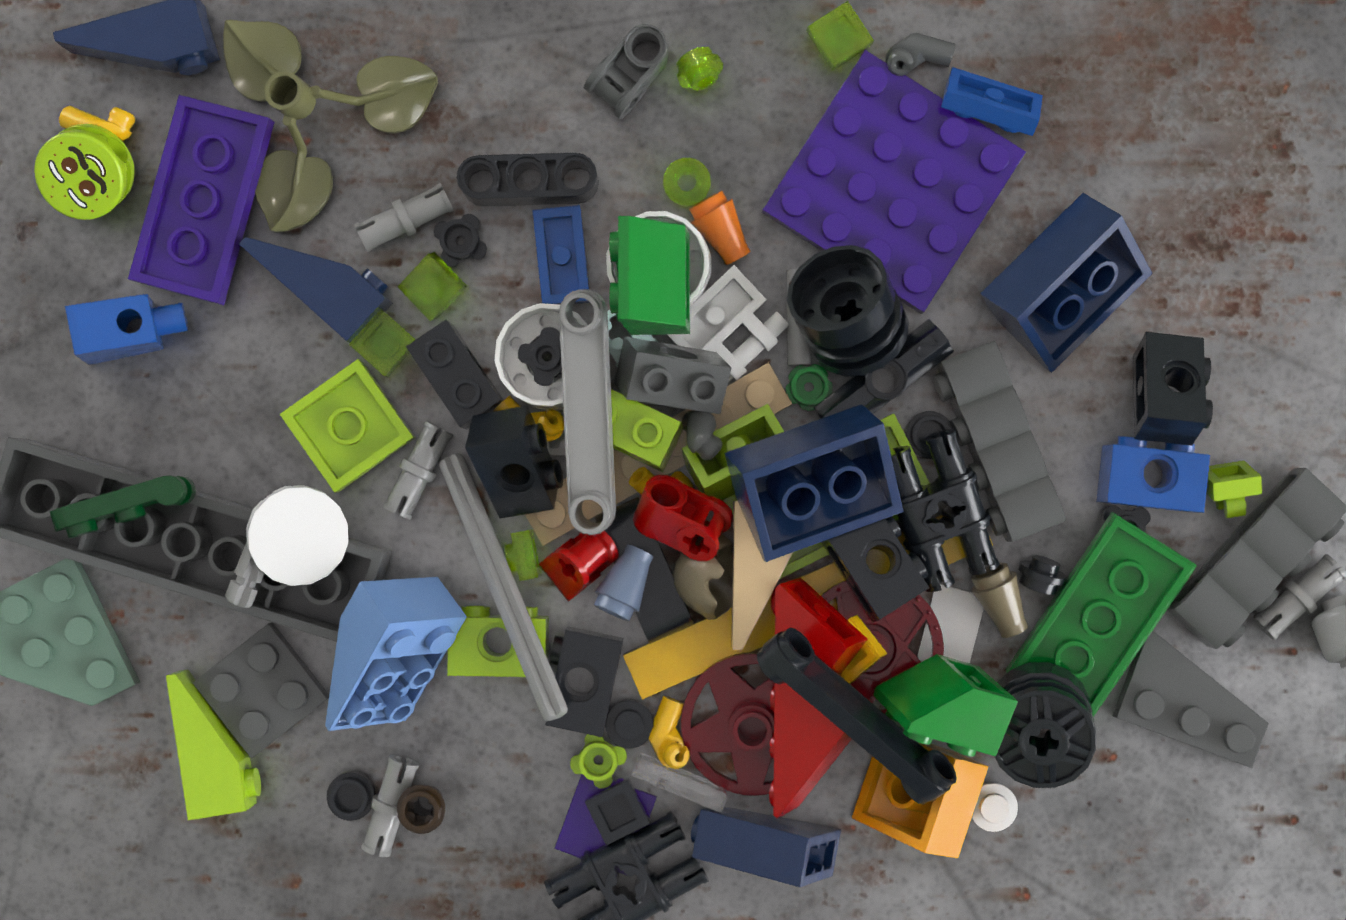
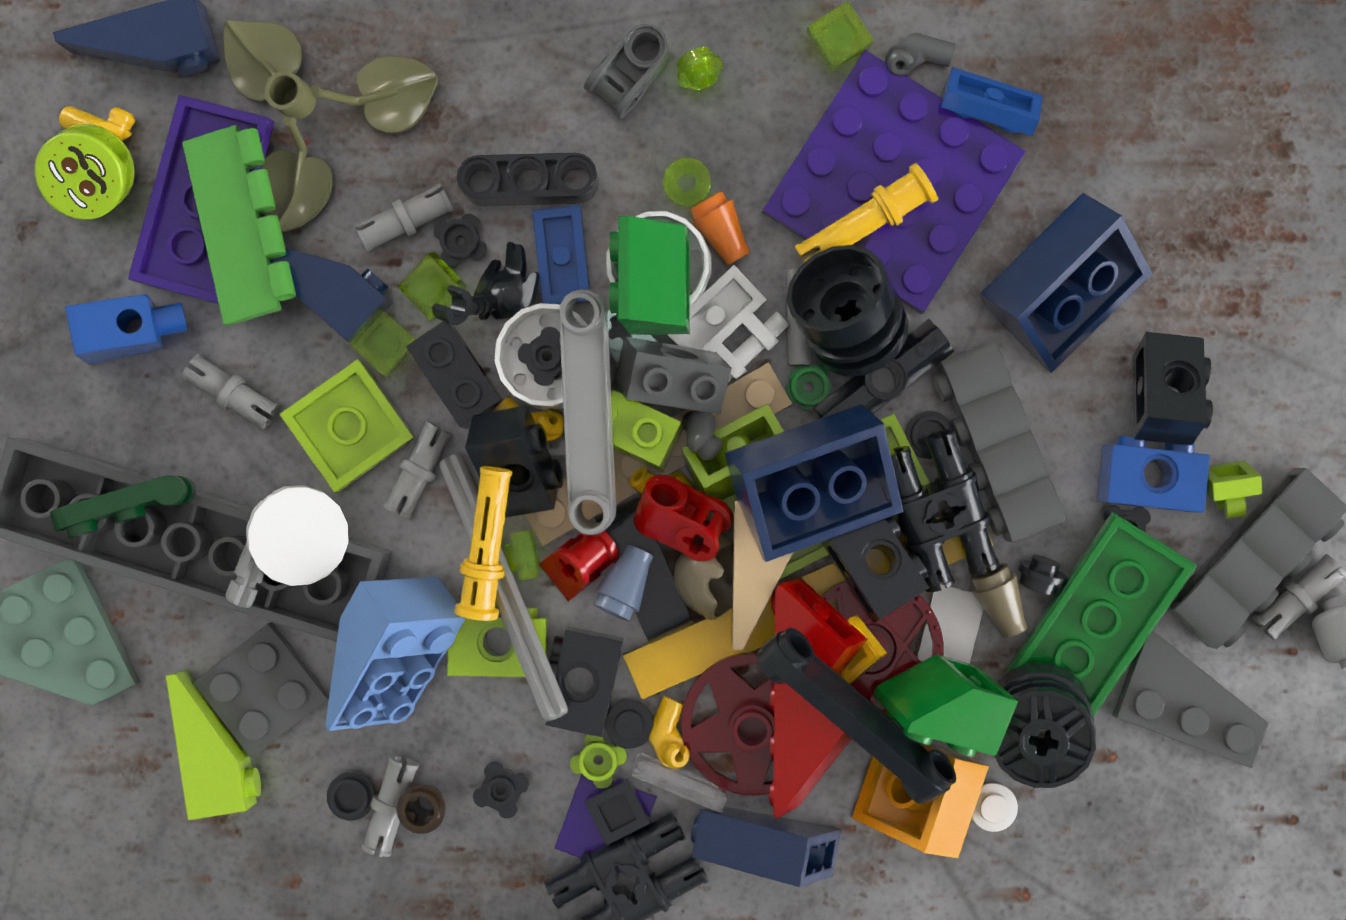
none -> light grey pin [181,354,280,431]
none -> bright green windscreen [182,125,296,326]
none -> black piece [432,242,540,325]
none -> yellow pin [454,466,512,621]
none -> black plate [473,762,529,818]
none -> yellow pin [794,163,938,263]

